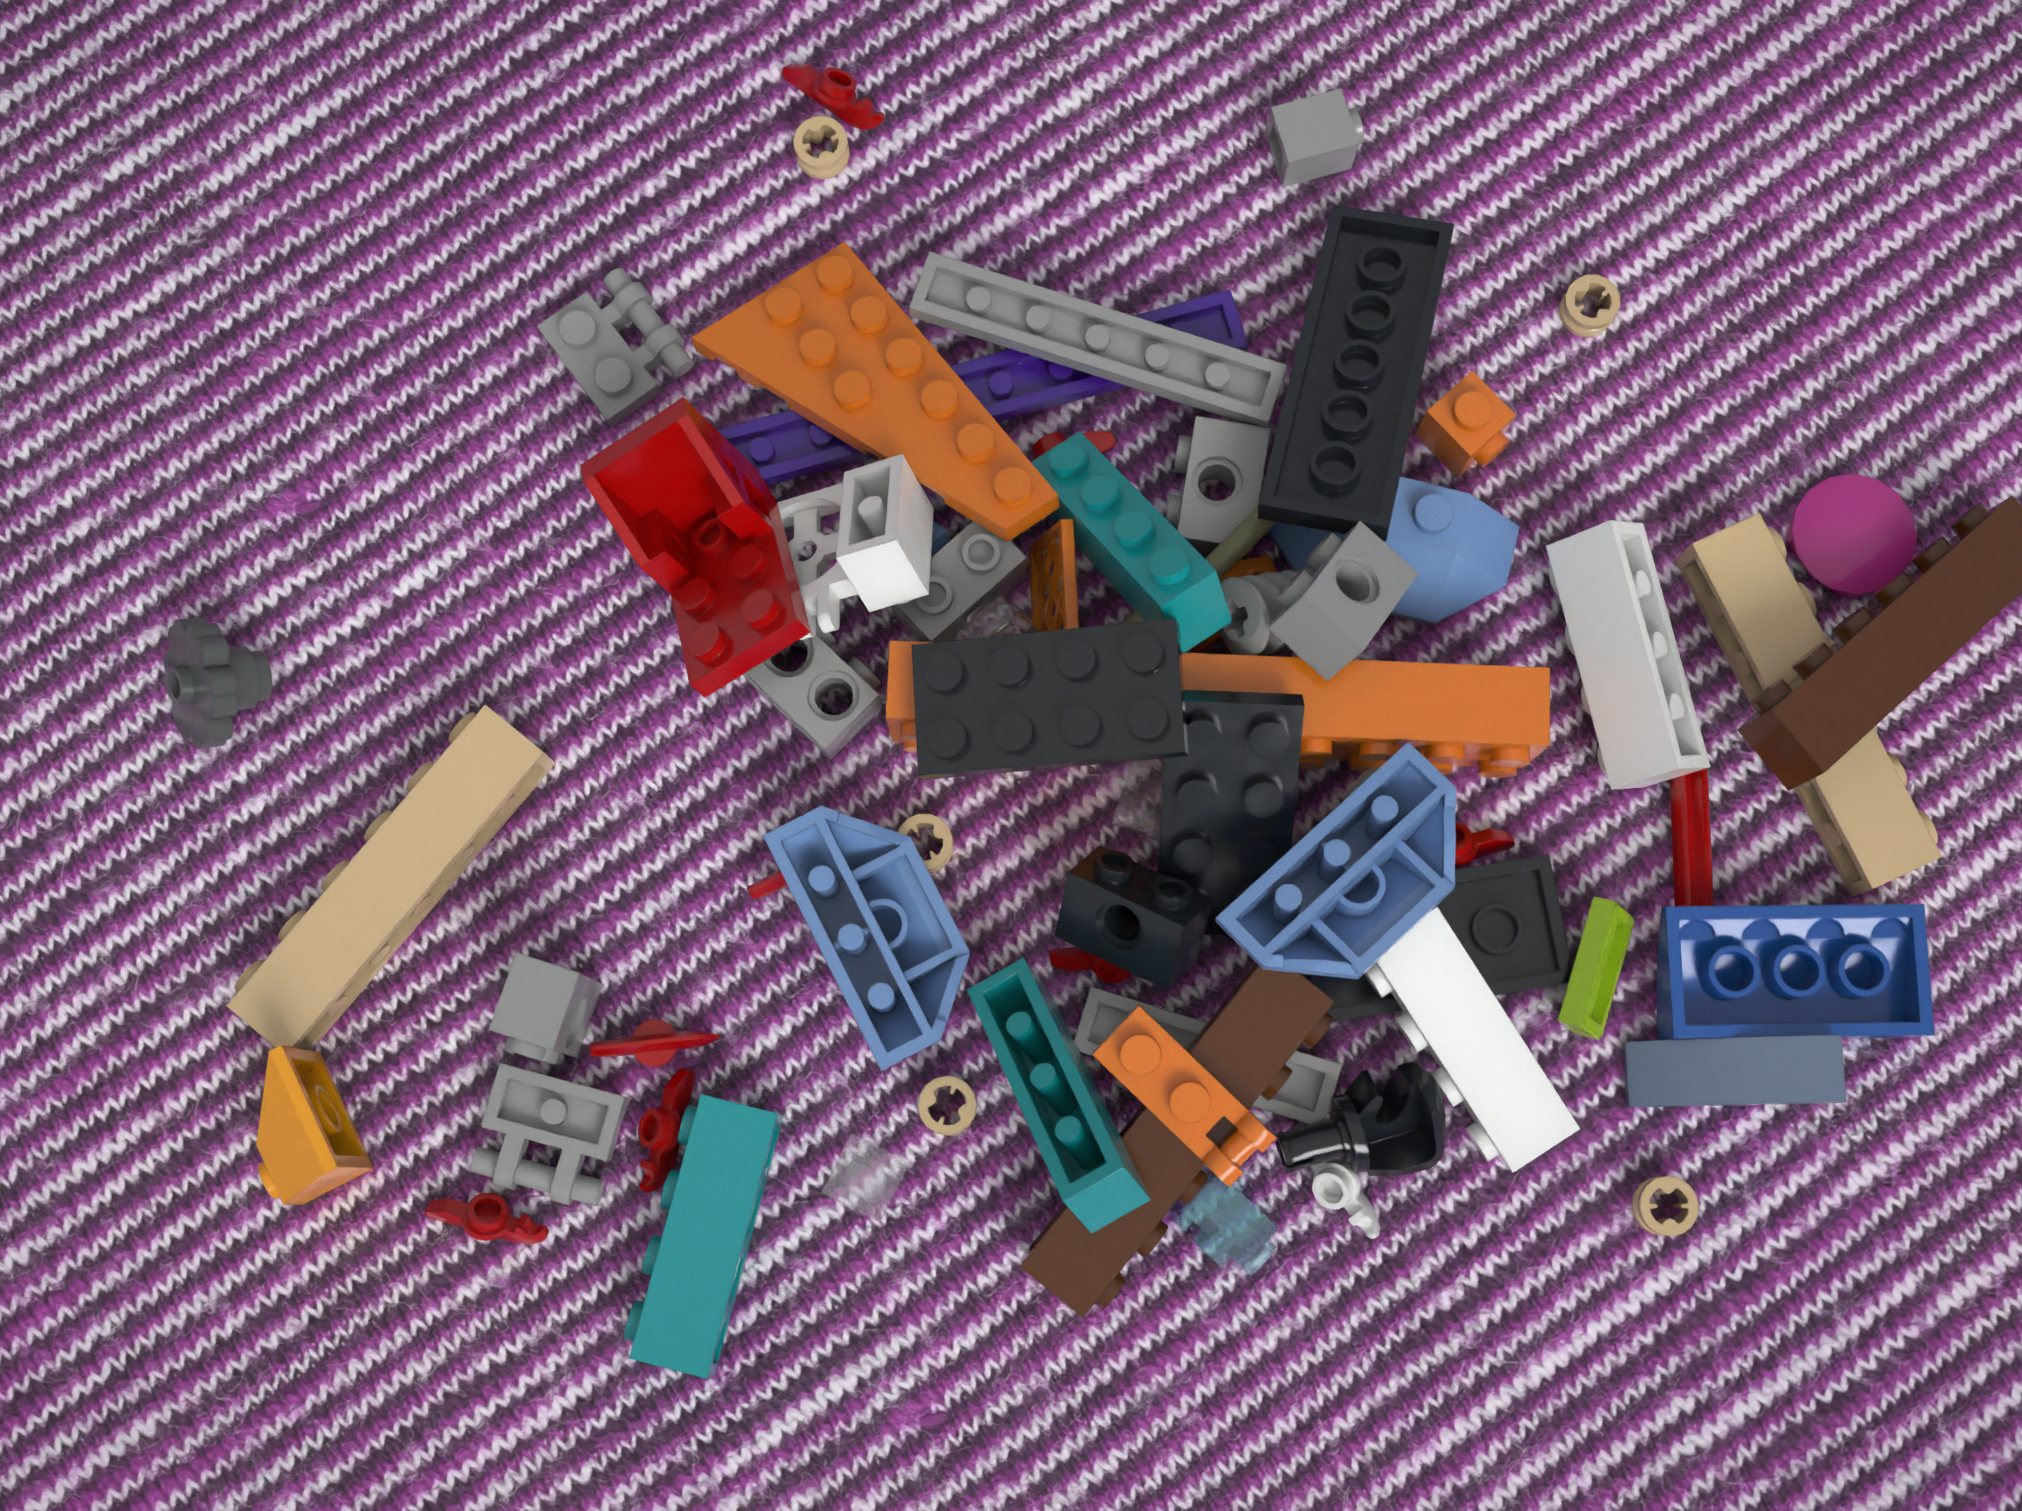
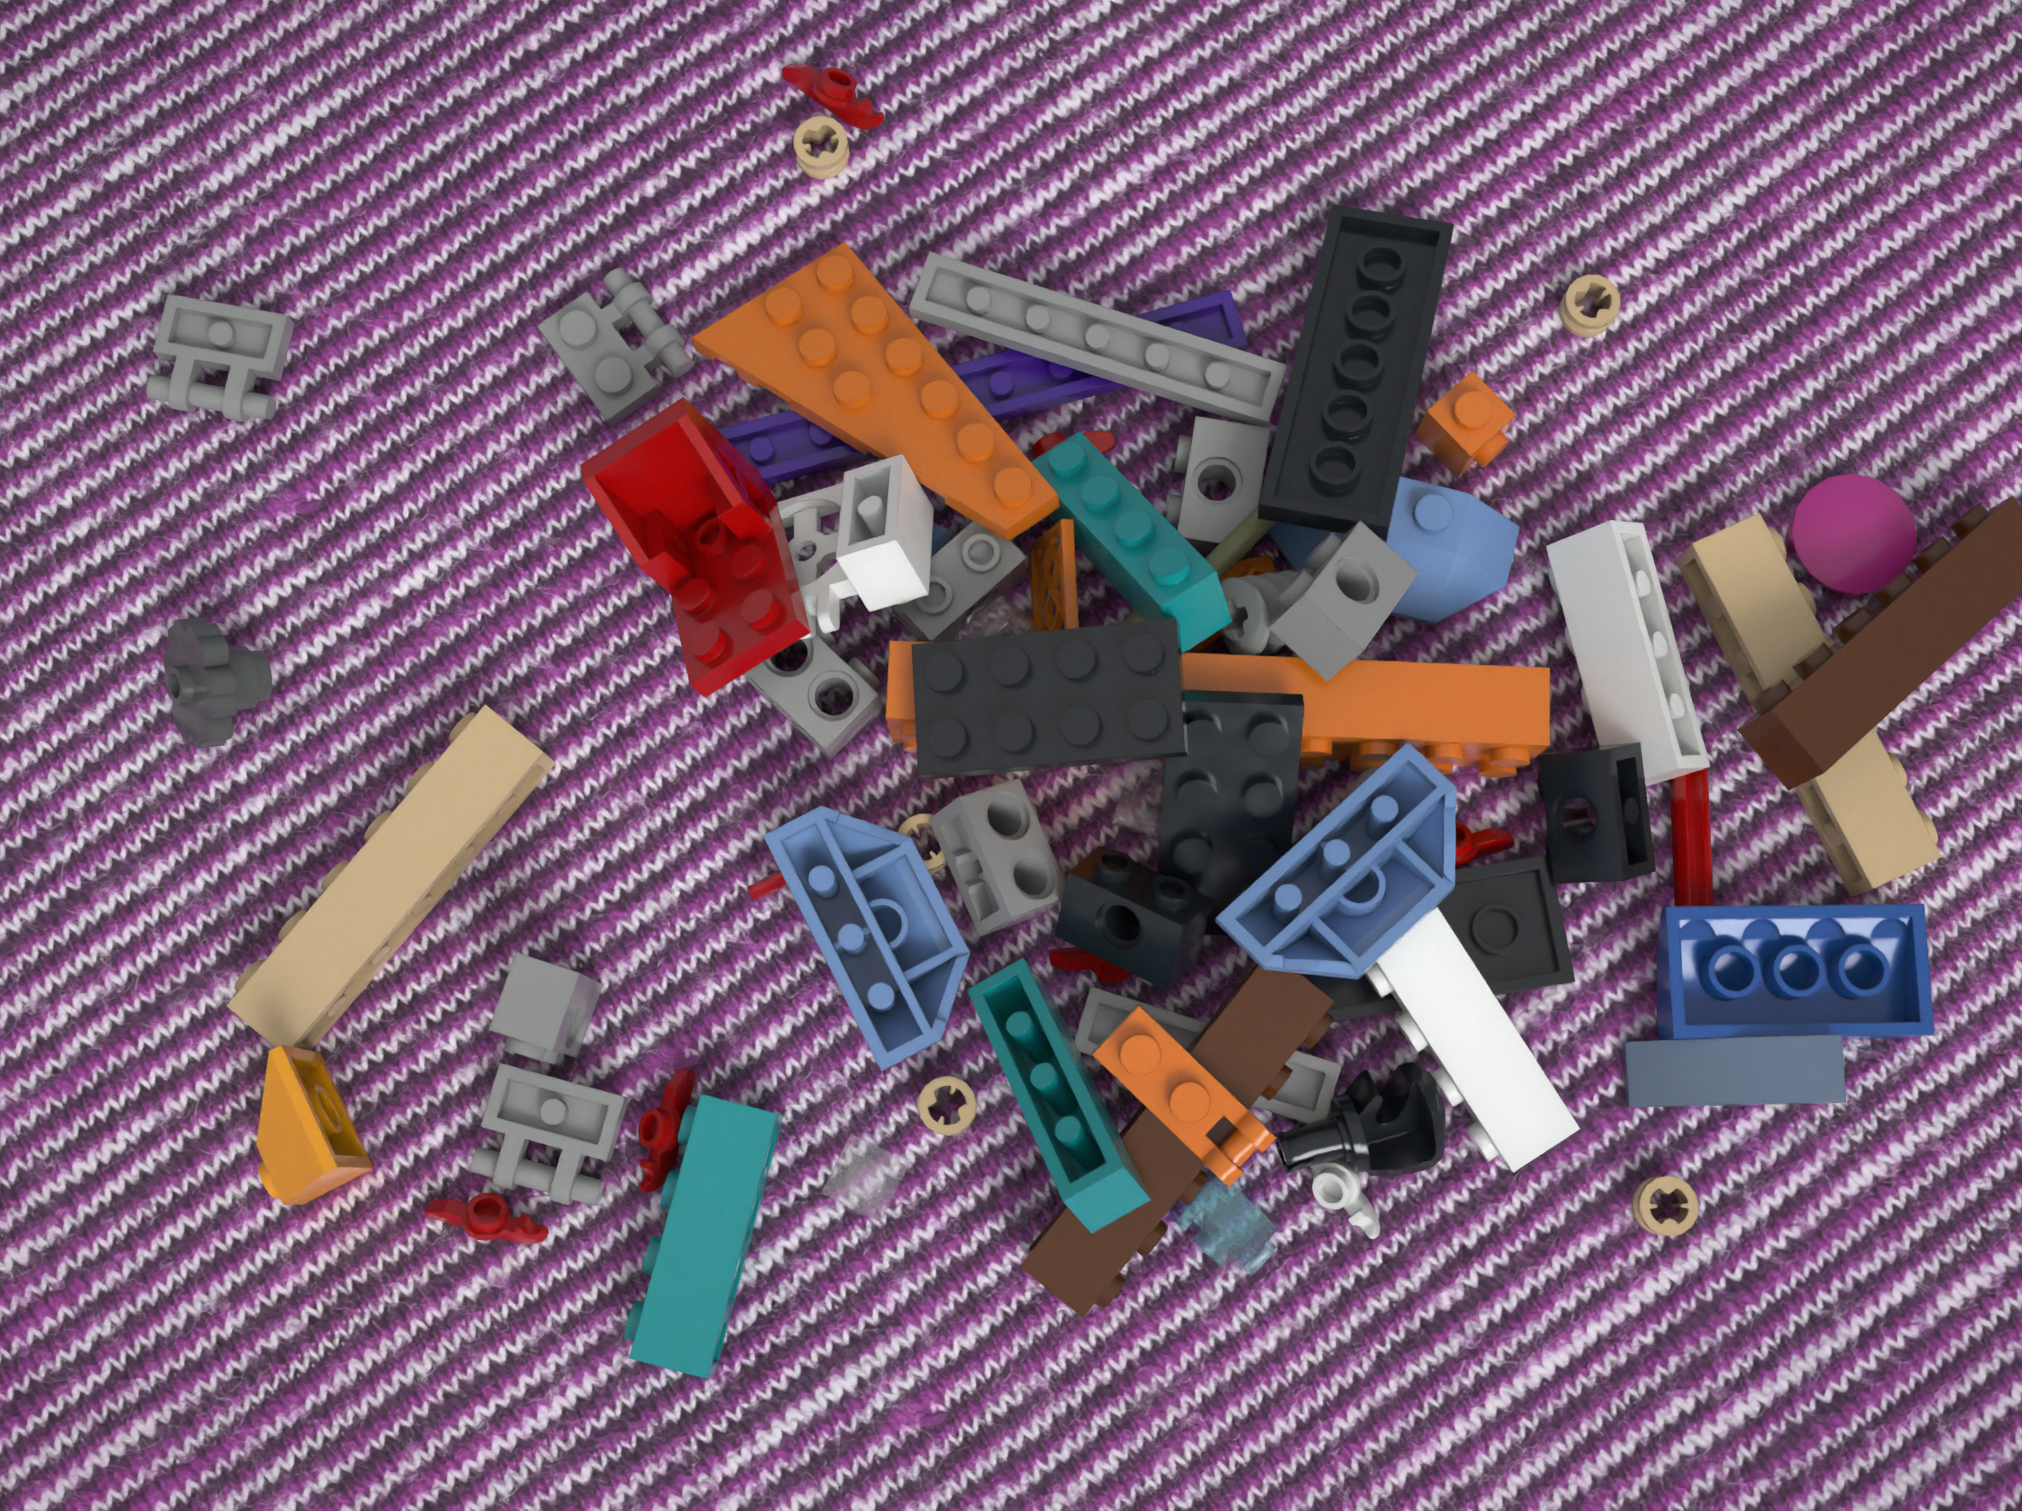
red piece [590,1019,719,1067] -> none
light grey brick [1265,88,1364,188] -> none
lime tile [1558,896,1635,1040] -> none
none -> light grey plate [147,294,295,422]
none -> light grey brick [928,778,1066,937]
none -> black brick [1537,742,1656,884]

